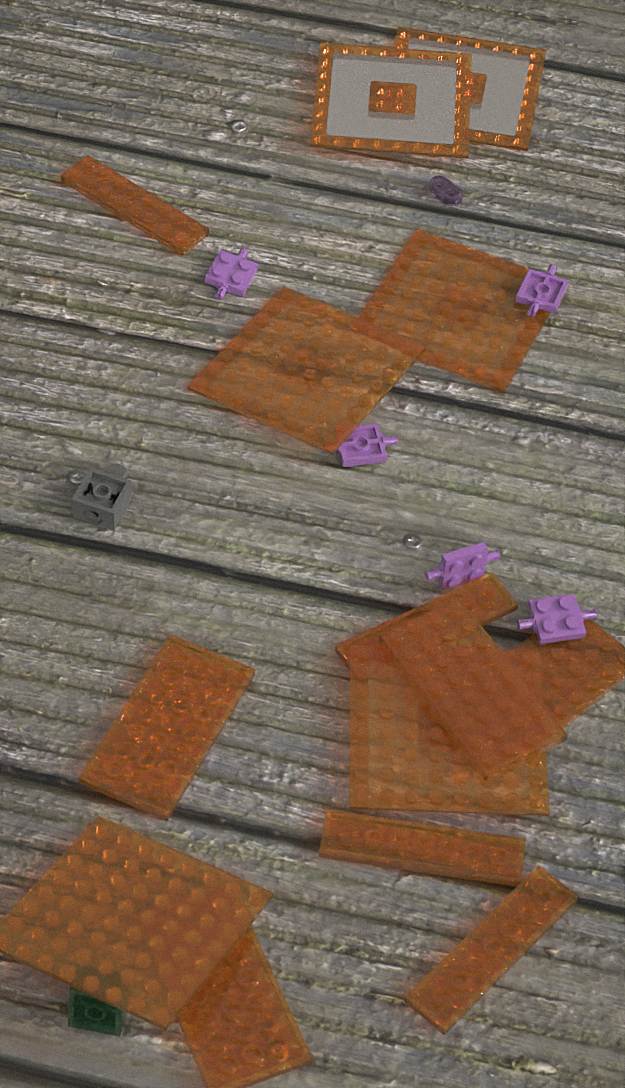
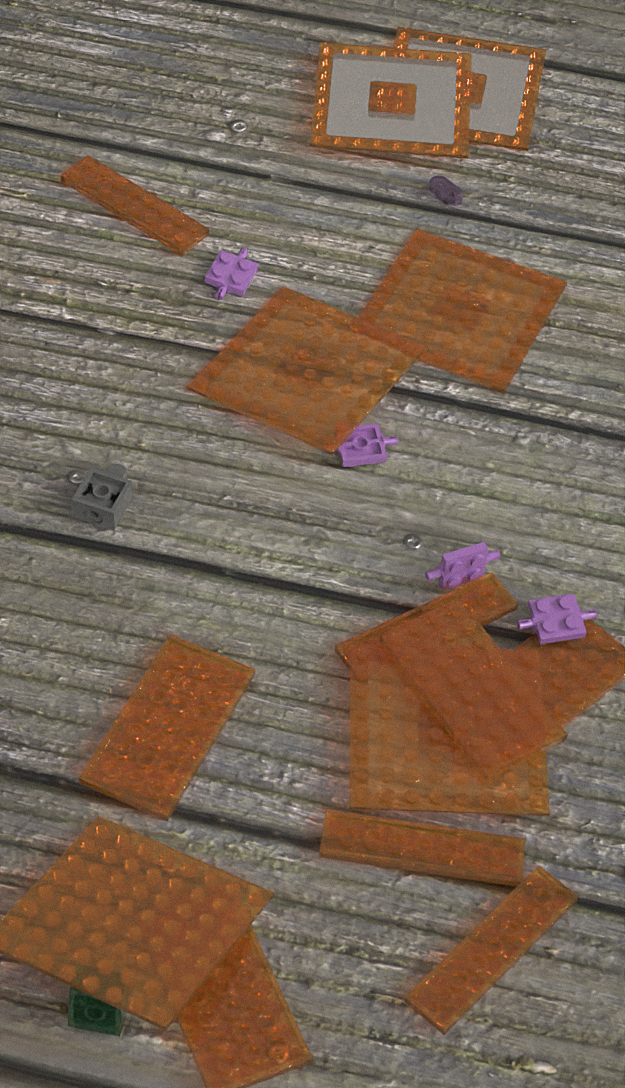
medium lavender plate [516,264,569,317] -> none

